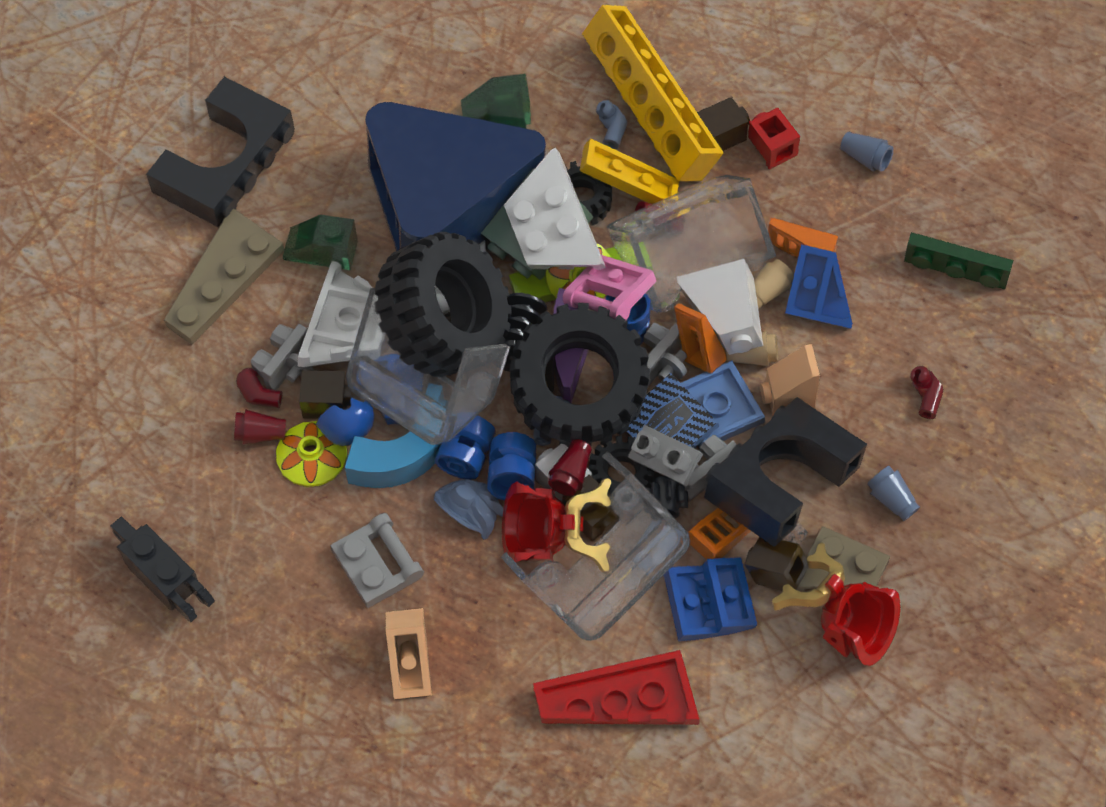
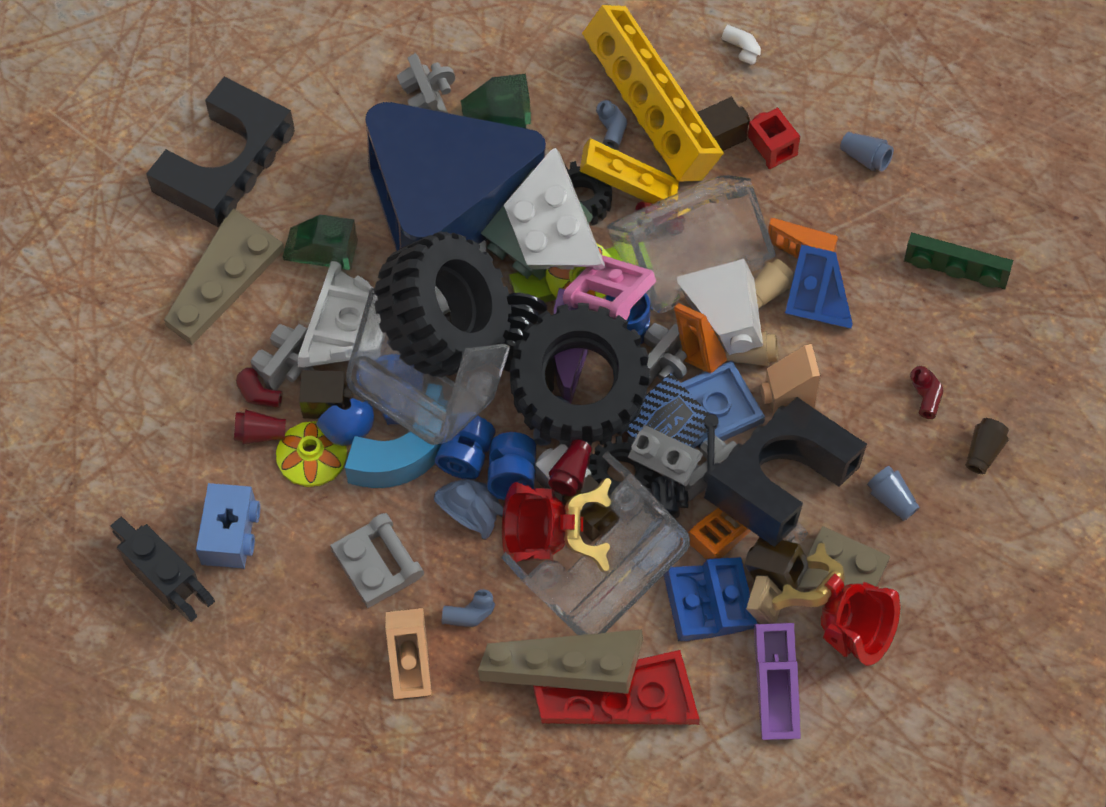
none -> medium blue brick [196,483,260,569]
none -> light grey hips [396,53,456,113]
none -> sand blue arm [442,590,495,627]
none -> dark tan wing [478,629,643,694]
none -> black hinge [703,414,719,483]
none -> white arm [722,25,761,65]
none -> tan tile [746,576,783,624]
none -> medium lavender slope [754,623,801,740]
none -> dark brown cone [965,418,1009,475]

